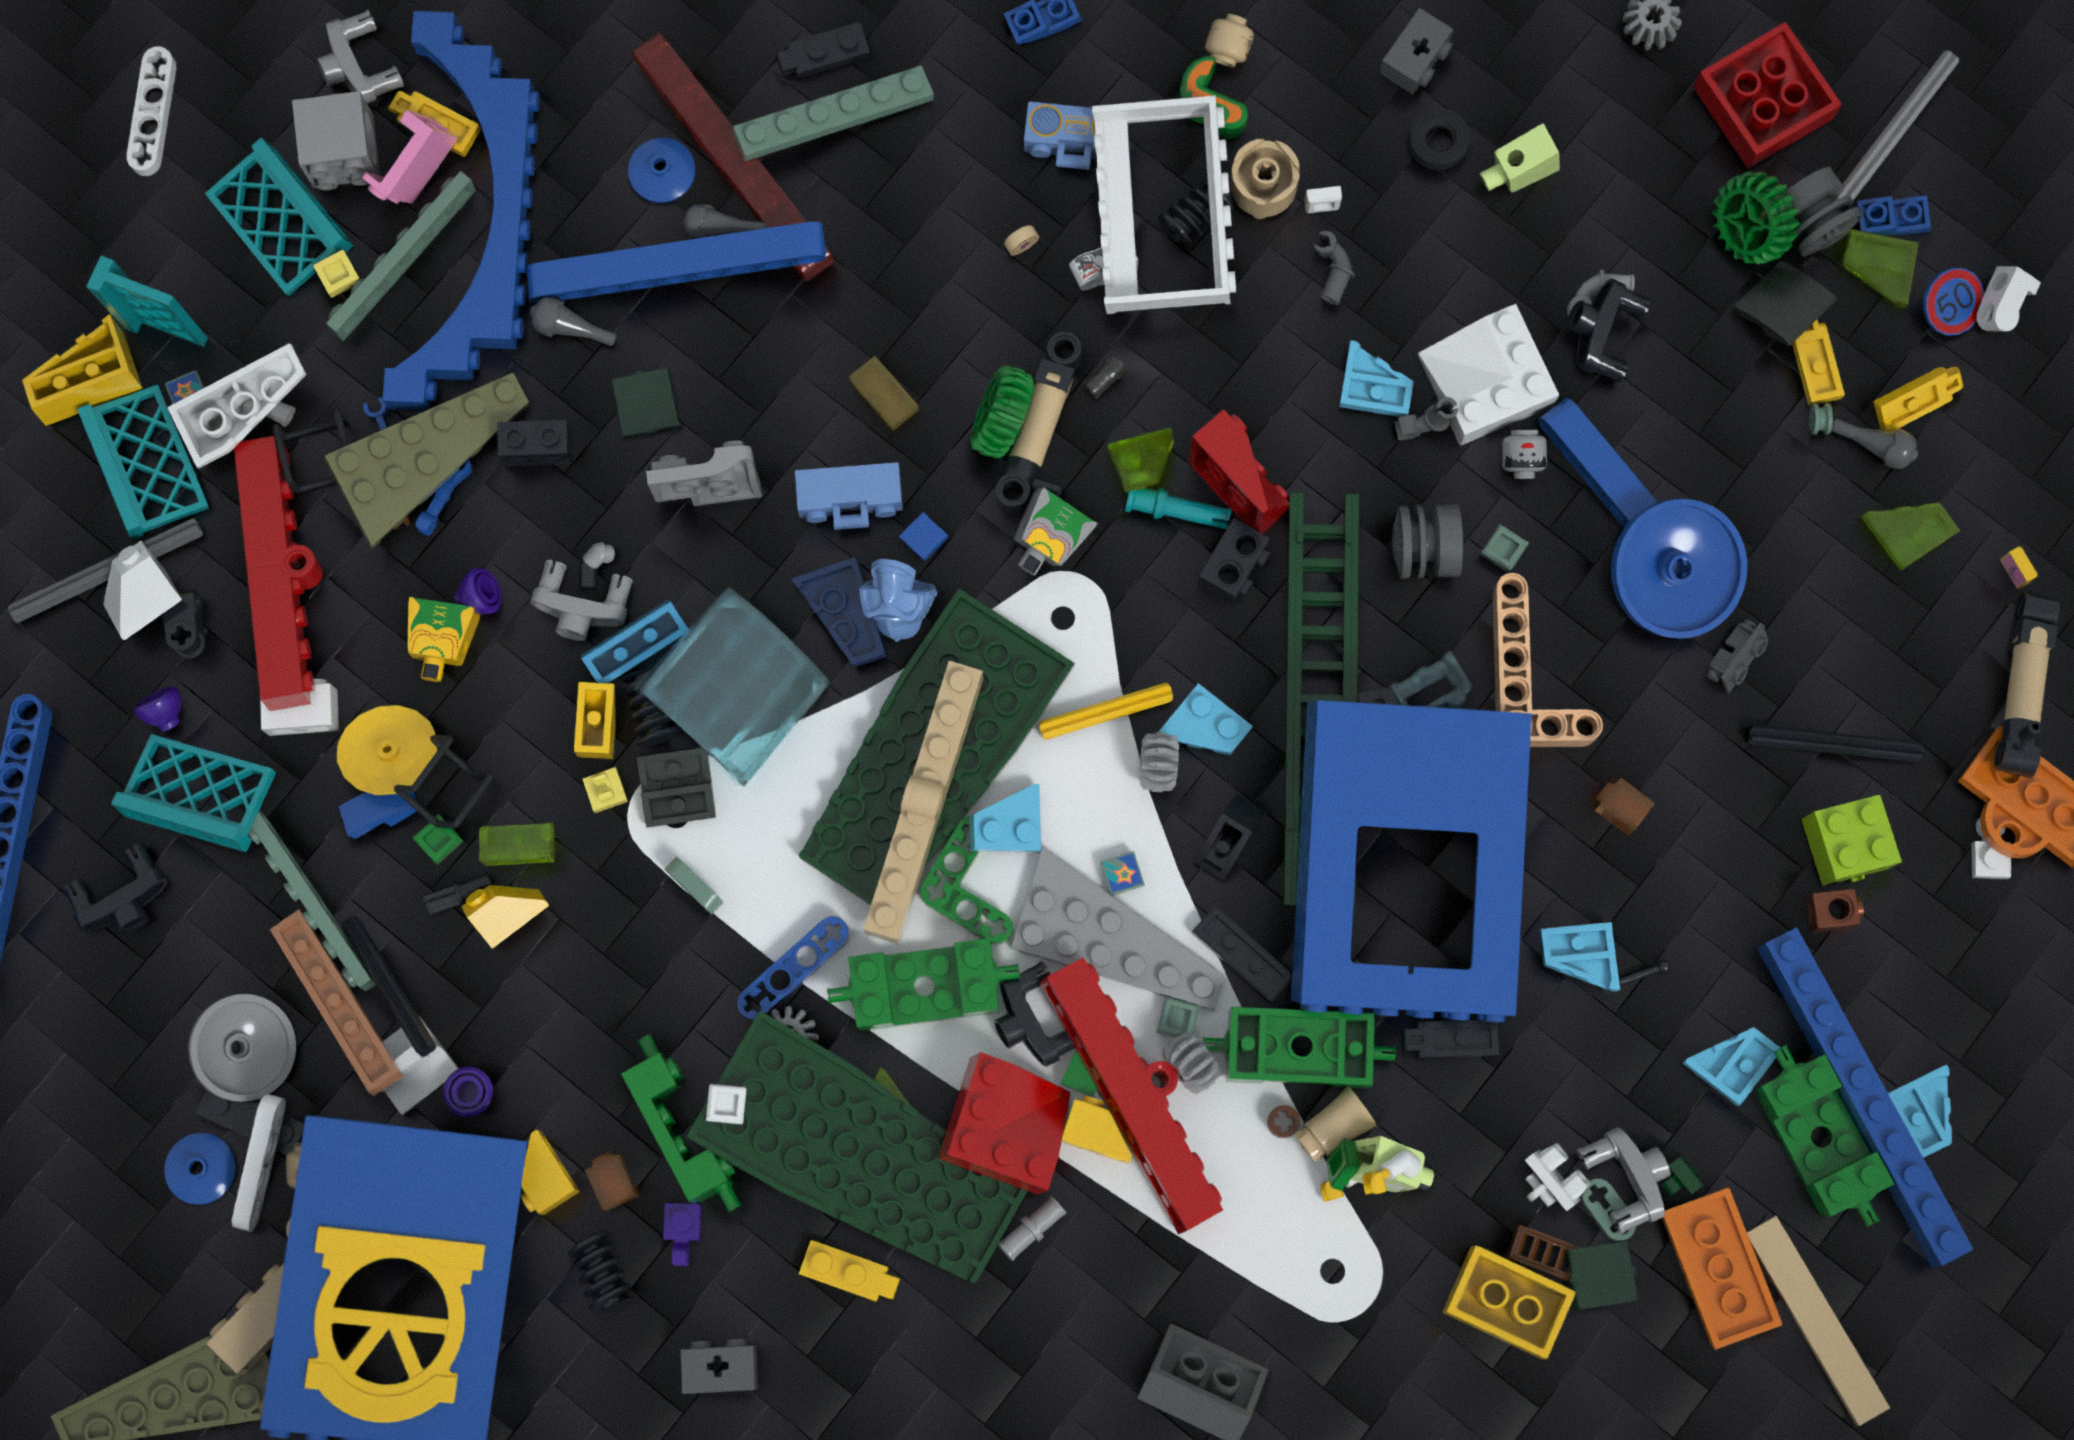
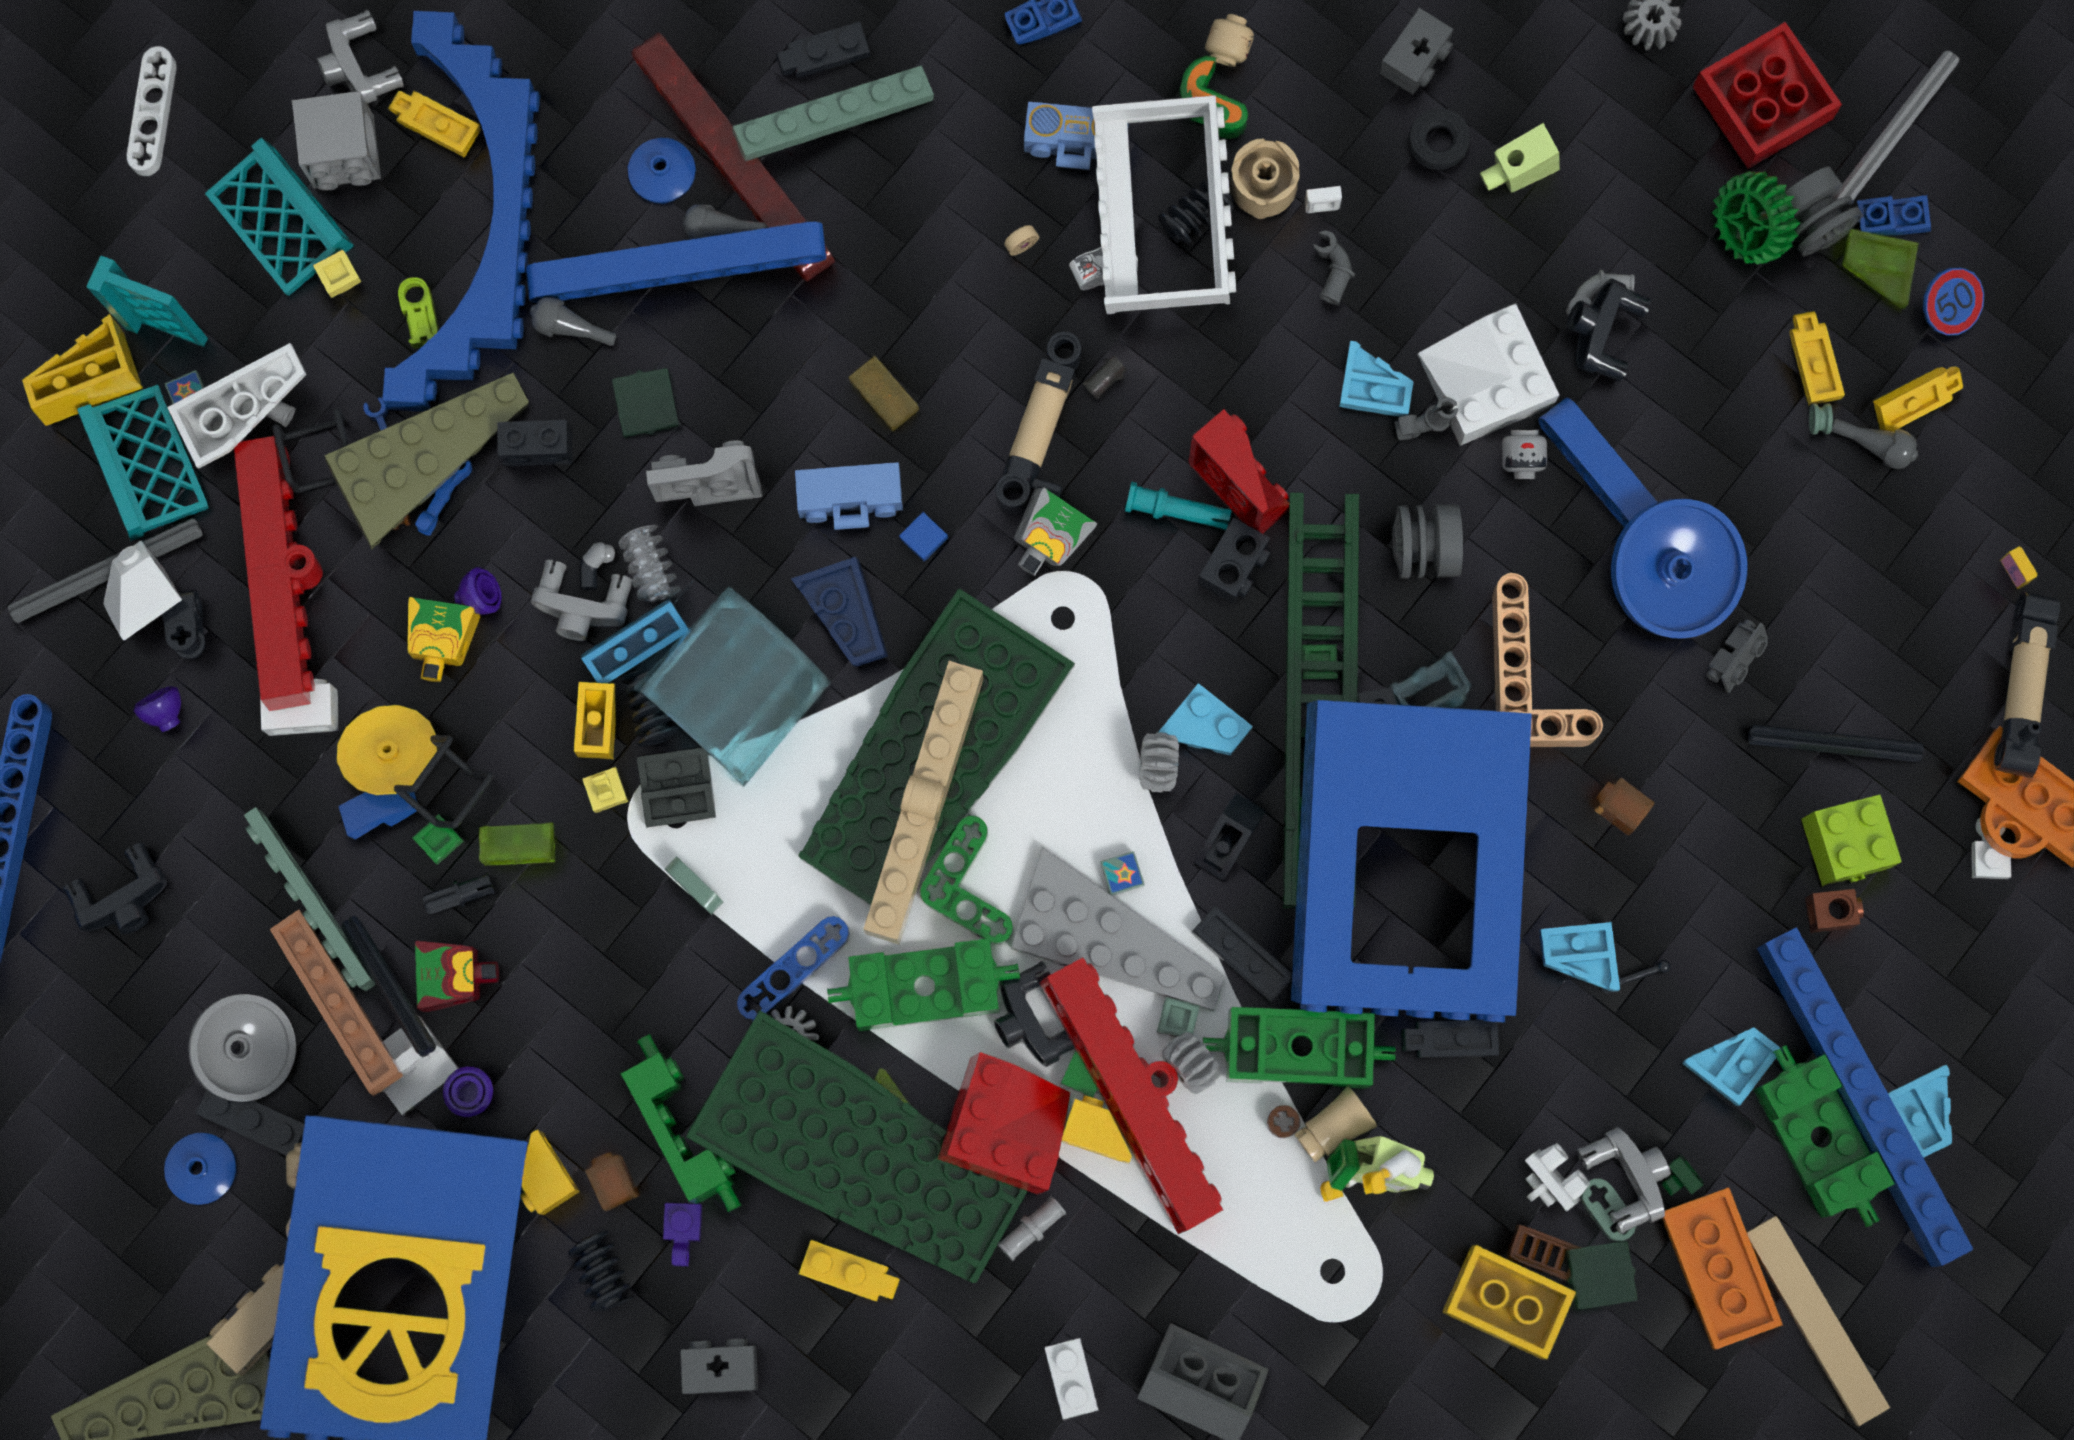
teal fence [111,734,276,852] -> none
white beam [232,1094,286,1232] -> none
sand green plate [326,171,476,341] -> none
bright pink panel [362,110,458,204] -> none
yellow slope [461,885,549,949] -> none
white tile [705,1084,746,1124] -> none
medium blue head [859,559,937,642] -> none
medium azure wing [969,784,1041,853] -> none
green gear [970,365,1034,458] -> none
yellow axle [1038,682,1173,740] -> none
clear neon green wing [1107,427,1174,492] -> none
sand green tile [1480,524,1529,573] -> none
pearl dark grey slope [1734,260,1836,346] -> none
clear neon green wing [1861,502,1960,571] -> none
white leg [1977,266,2041,332] -> none
none -> lime piece [398,277,439,349]
none -> torso [415,941,499,1012]
none -> clear piece [618,525,681,602]
none -> white brick [1045,1338,1098,1419]
none -> green tile [1302,644,1338,680]

